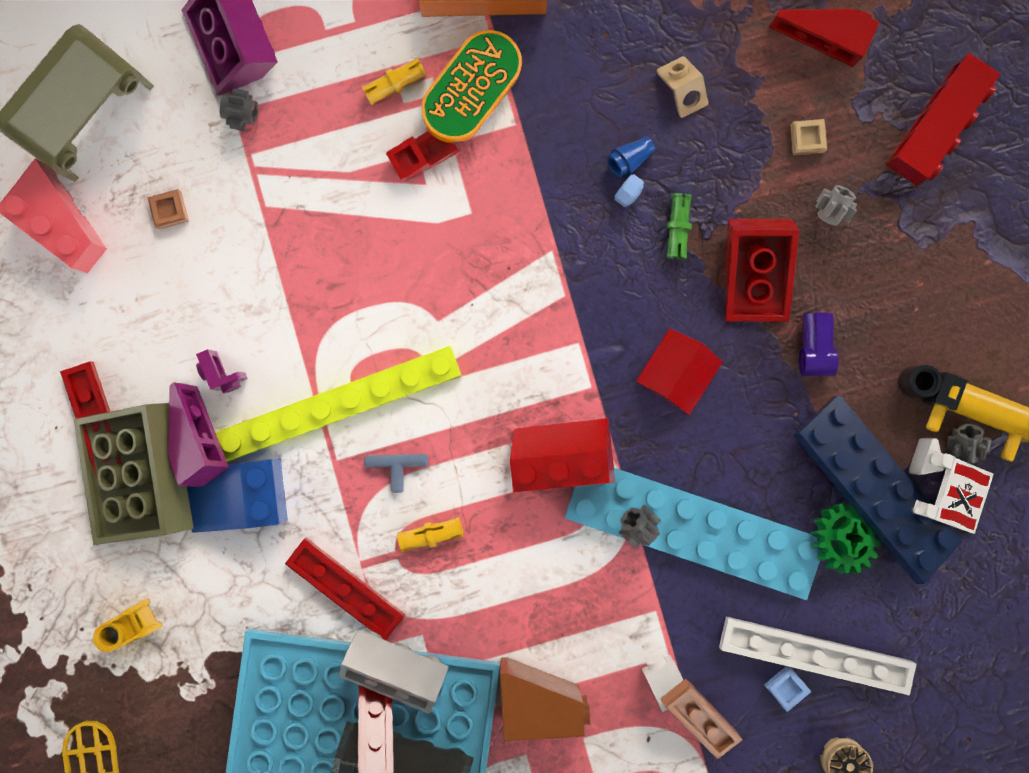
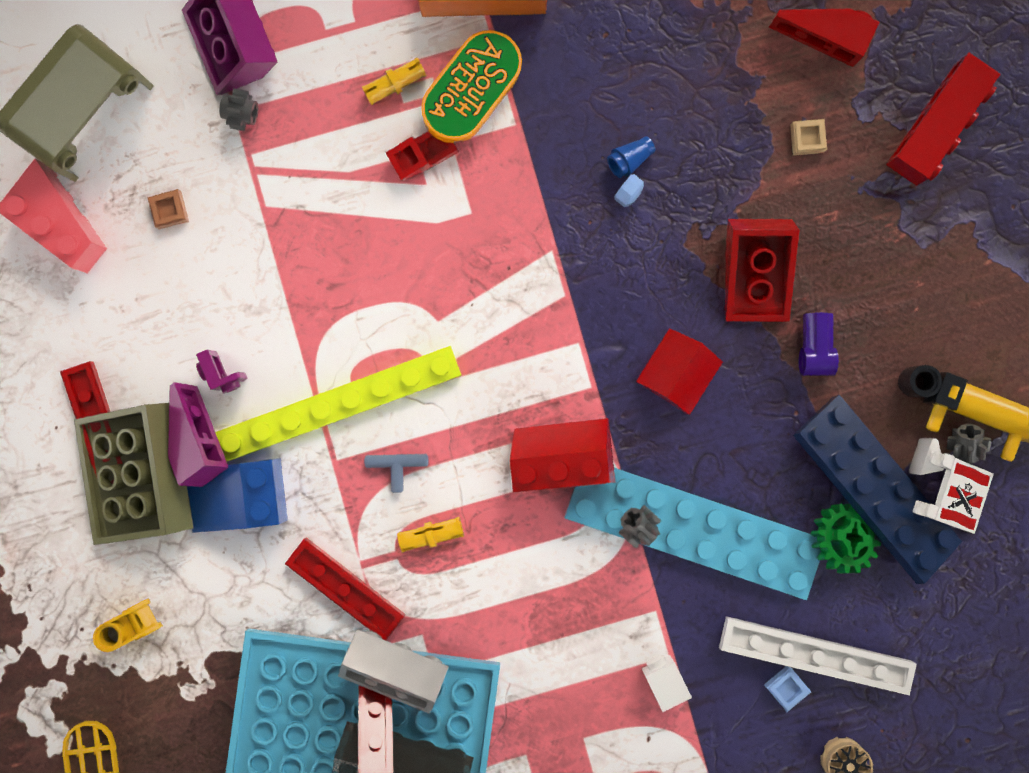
dark orange slope [500,657,590,741] -> none
tan bracket [657,56,708,118] -> none
nougat tile [660,679,742,759] -> none
bright green pin [666,193,692,260] -> none
light grey gear [815,185,857,226] -> none

